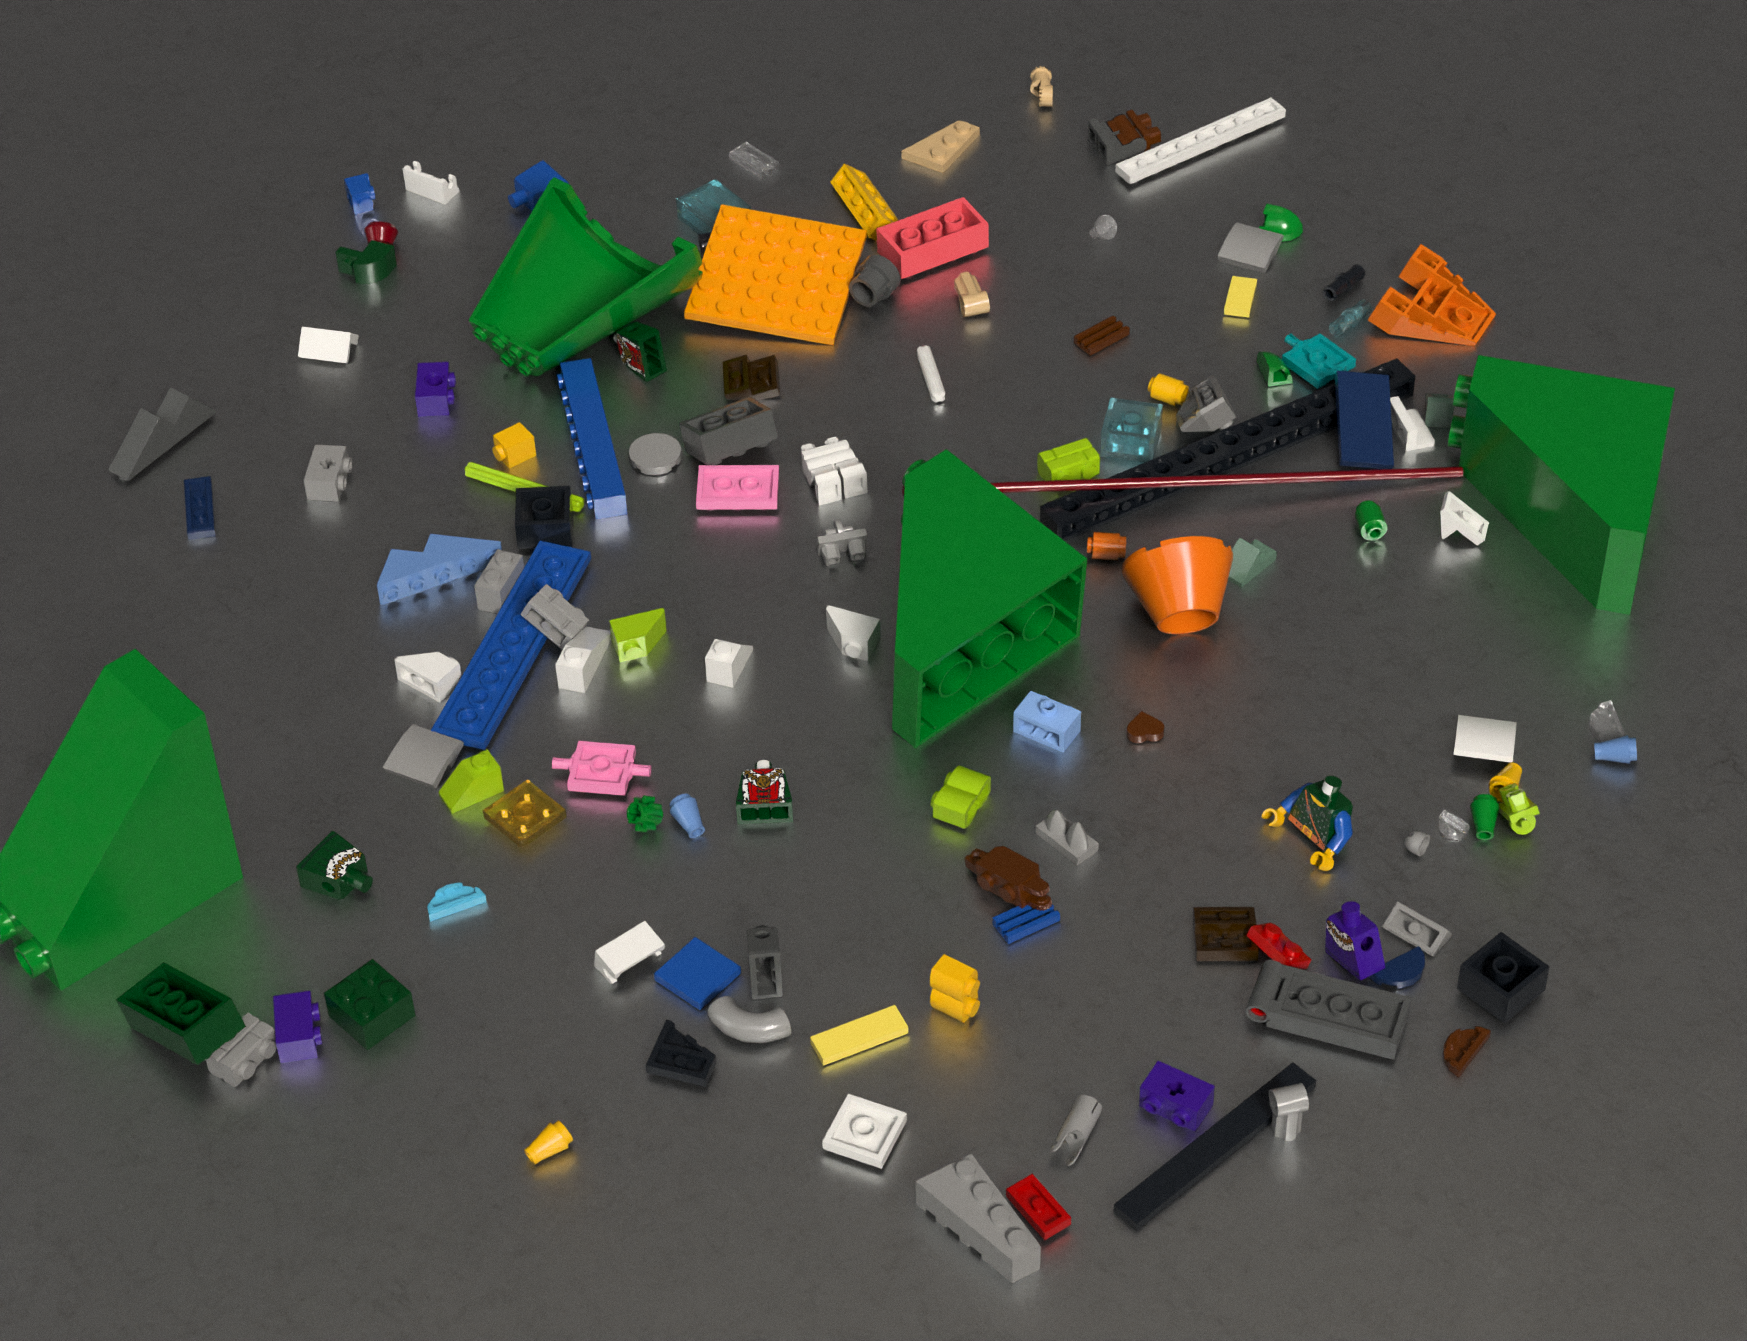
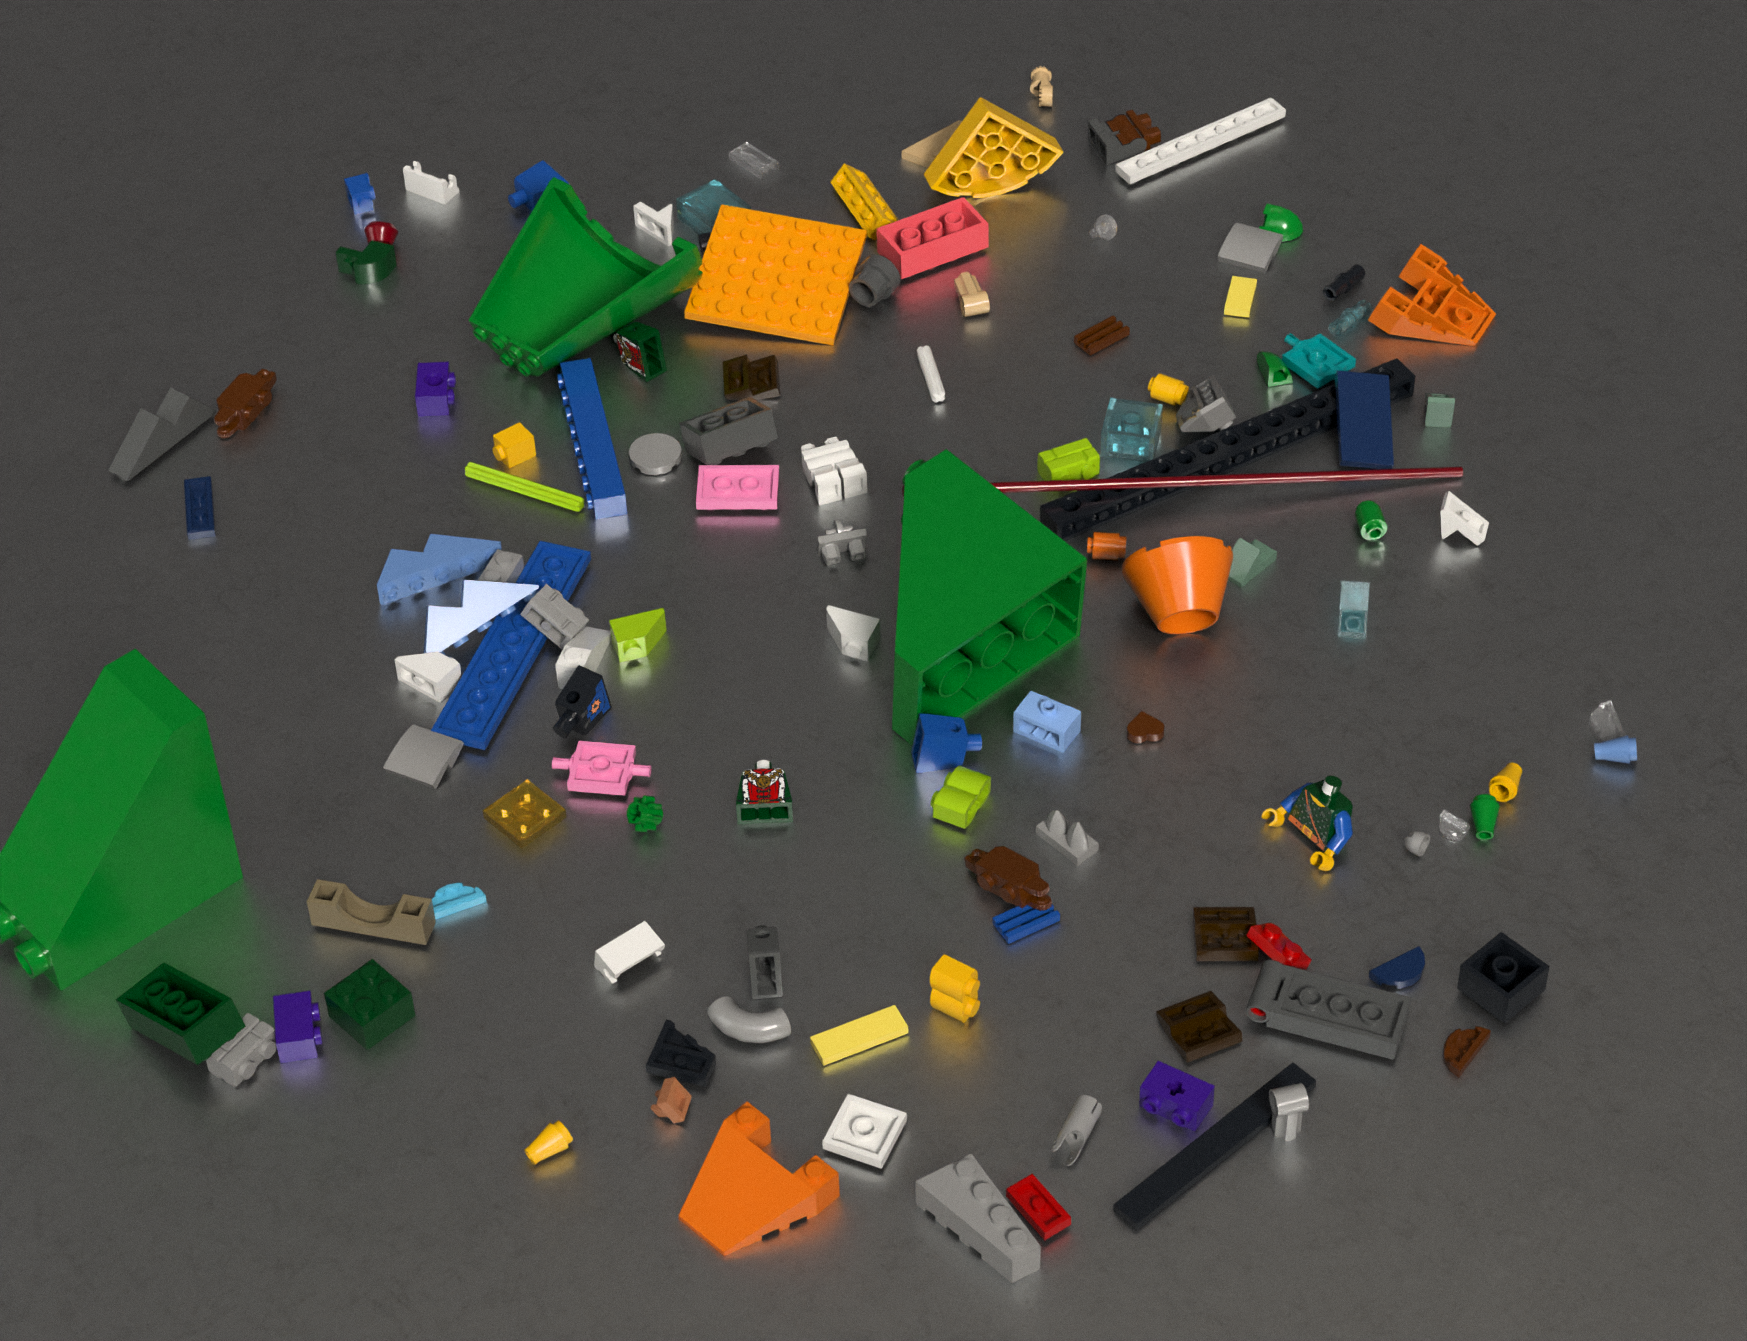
dark green torso [296,831,373,900] -> none
white panel [298,327,359,363] -> none
light grey brick [303,445,352,502] -> none
lime slope [438,749,504,814] -> none
black brick [515,486,573,549] -> none
blue tile [654,937,741,1010] -> none
medium blue cone [669,794,705,838] -> none
white slope [705,639,753,688] -> none
dark purple torso [1325,901,1385,981] -> none
light grey slope [1381,901,1452,957] -> none
white panel [1390,396,1435,452] -> none
green slope [1448,355,1675,615] -> none
white slope [1453,715,1516,763] -> none
lime hips [1499,783,1540,835] -> none
none -> reddish brown hinge [214,369,277,439]
none -> dark tan arch [307,879,436,945]
none -> slope [423,580,539,655]
none -> black torso [553,665,612,738]
none -> white slope [633,202,674,247]
none -> nougat tile [650,1077,692,1123]
none -> orange wedge [678,1101,840,1256]
none -> blue torso [911,714,982,773]
none -> yellow brick [924,97,1063,198]
none -> dark brown slope [1156,991,1243,1063]
none -> clear light blue slope [1338,581,1370,639]

